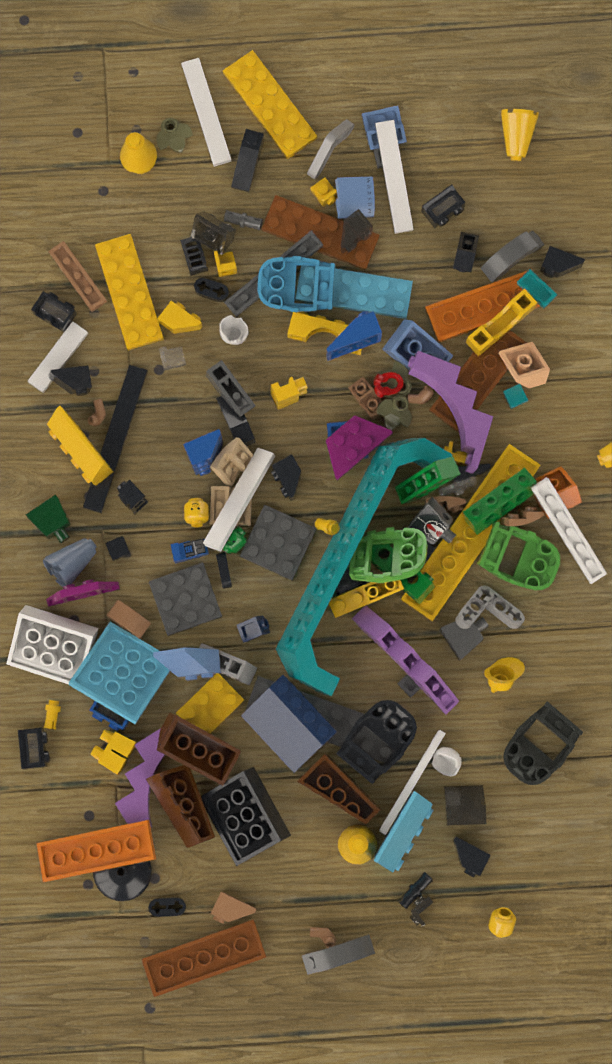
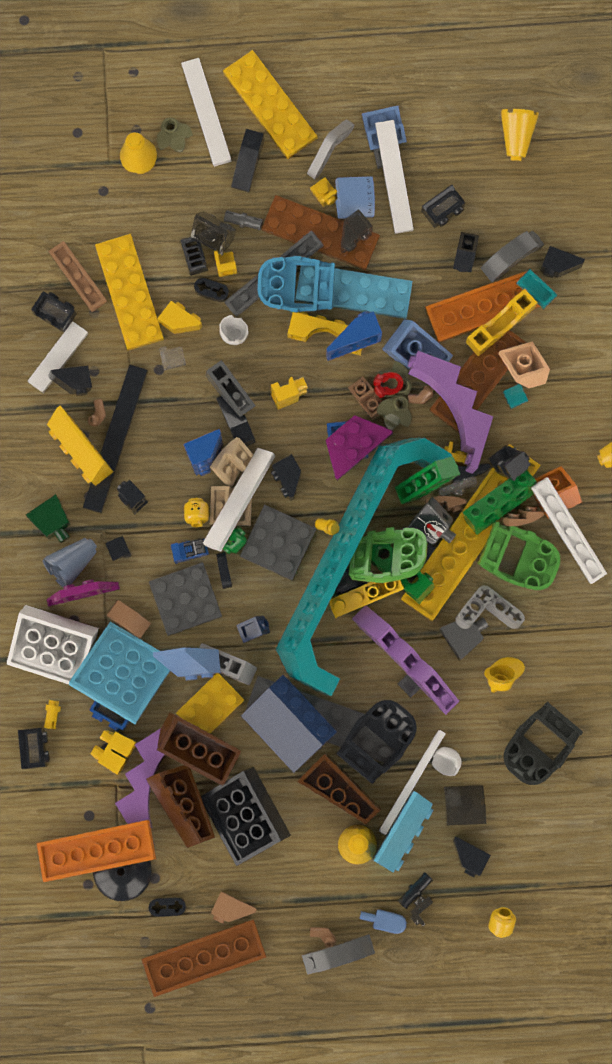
none -> medium blue piece [360,909,407,934]
none -> black window [488,445,530,481]

